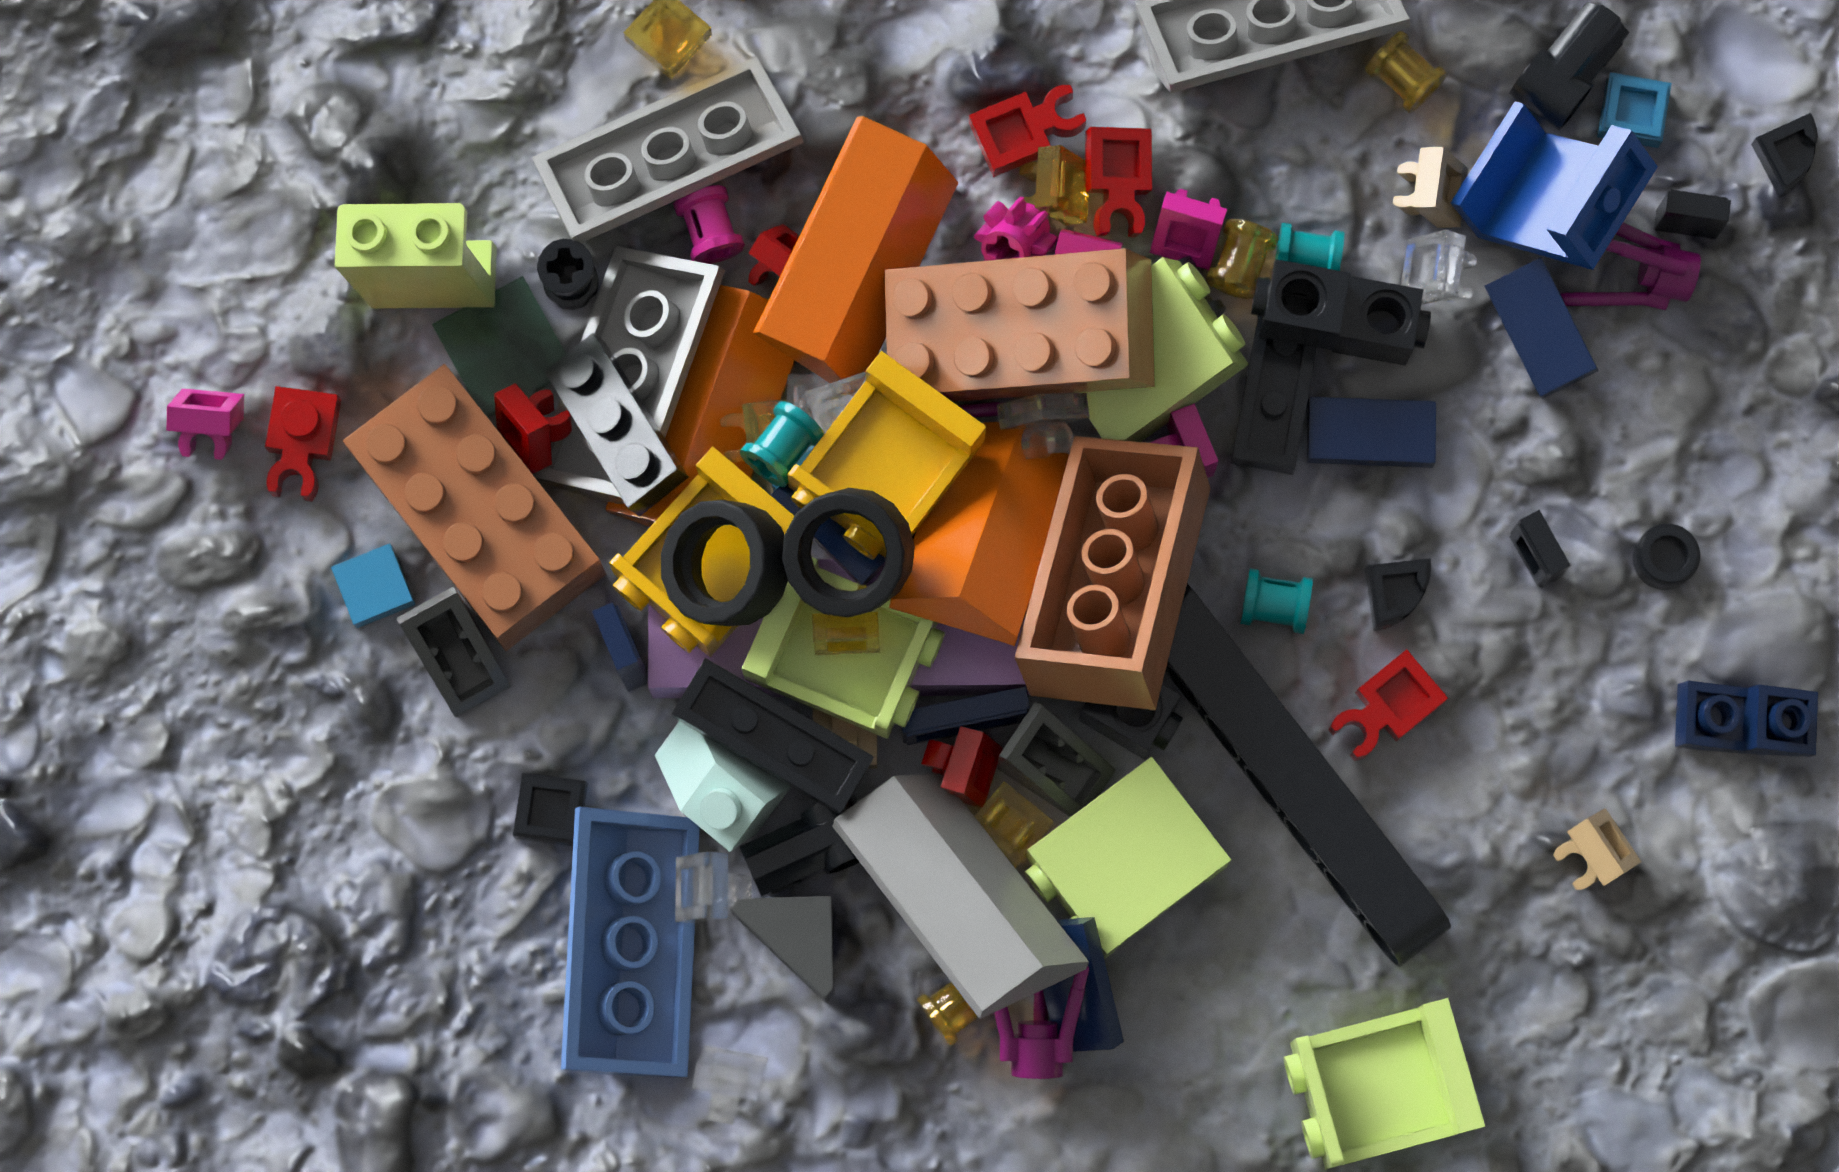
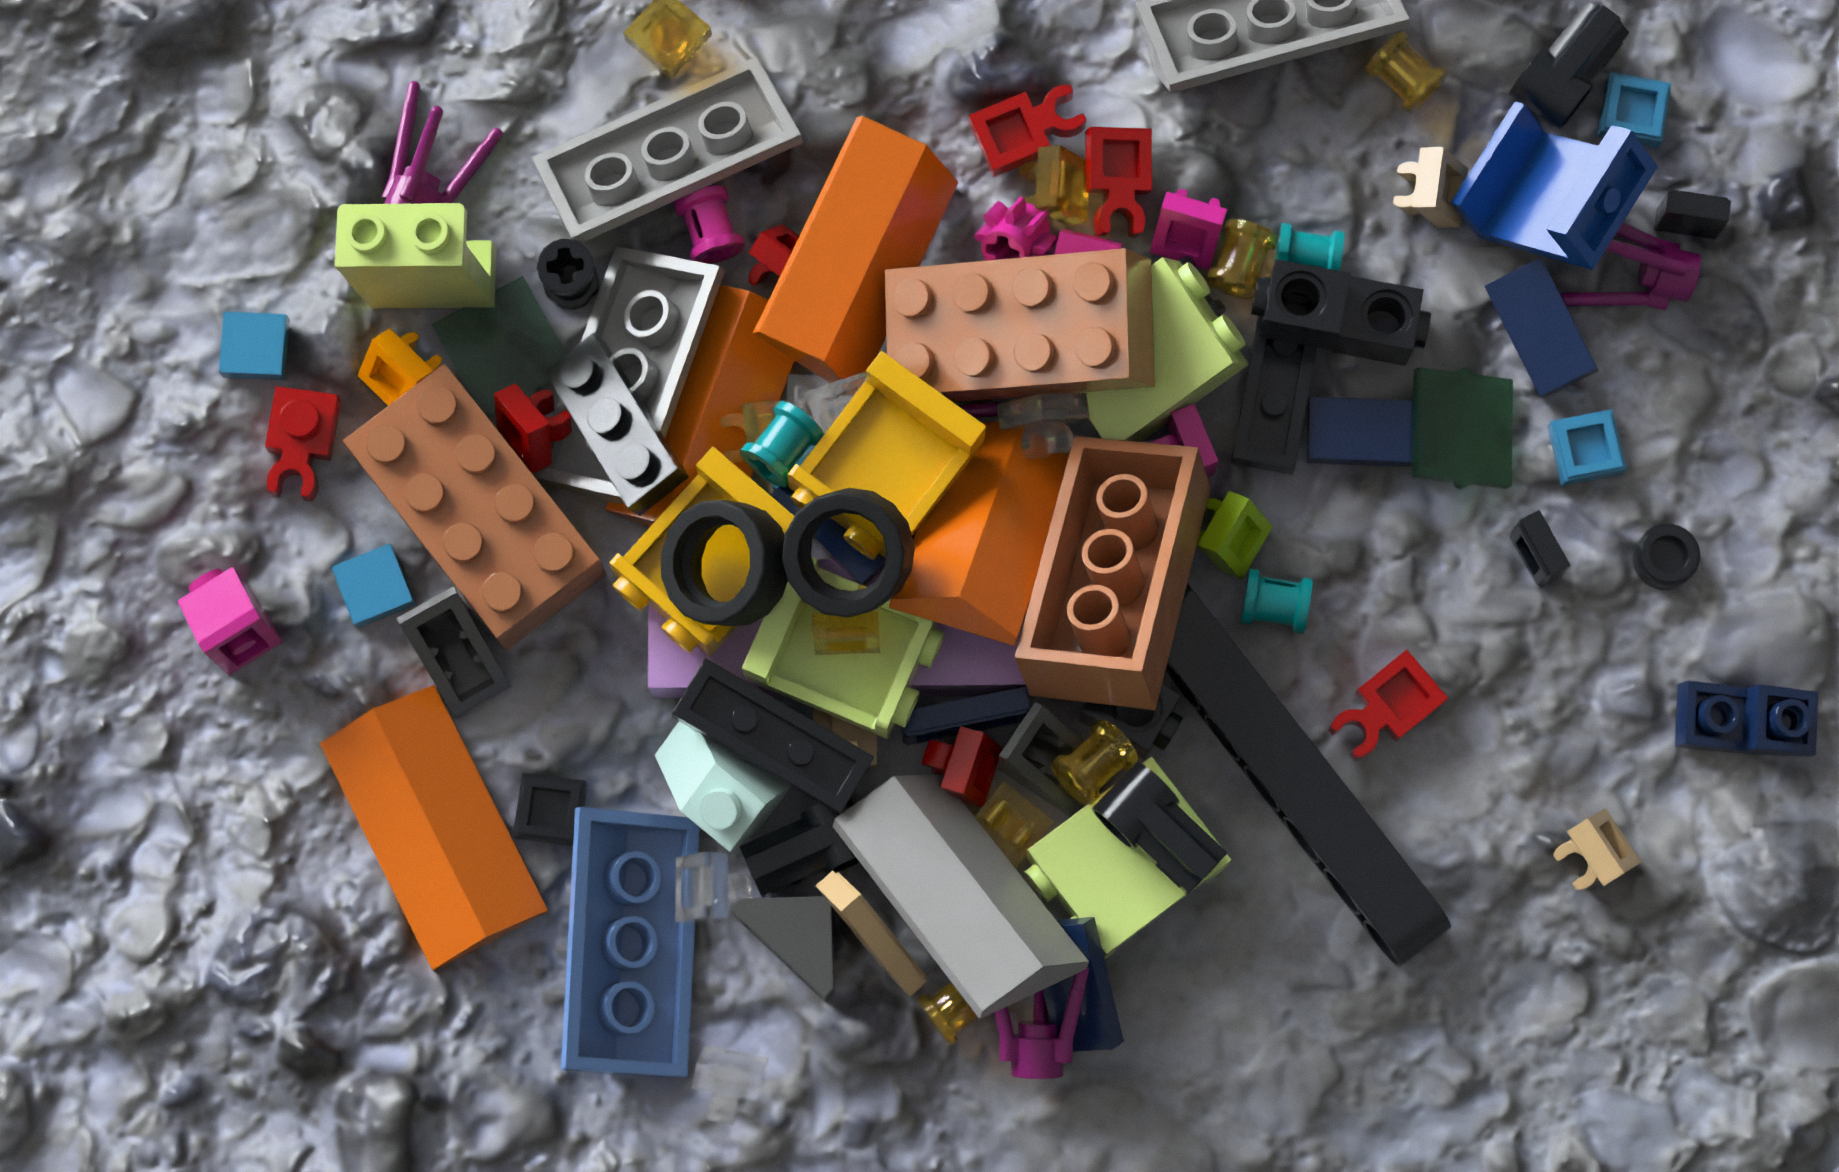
dark pink tile [166,388,244,460] -> none
dark blue tile [592,602,648,692] -> none
yellowish green panel [1283,998,1485,1170] -> none
black tile [1365,558,1431,631] -> none
clear tile [1401,229,1477,305] -> none
black tile [1751,113,1818,198] -> none
none -> dark pink slope [178,567,283,676]
none -> dark azure tile [219,312,290,380]
none -> orange slope [320,685,549,971]
none -> light orange tile [357,328,442,406]
none -> magenta plant [381,81,503,204]
none -> tan tile [816,871,927,996]
none -> clear yellow bush [1051,720,1138,805]
none -> black piece [1092,762,1227,895]
none -> lime tile [1197,491,1273,580]
none -> clear green piece [1412,367,1513,490]
none -> dark azure tile [1547,409,1627,486]

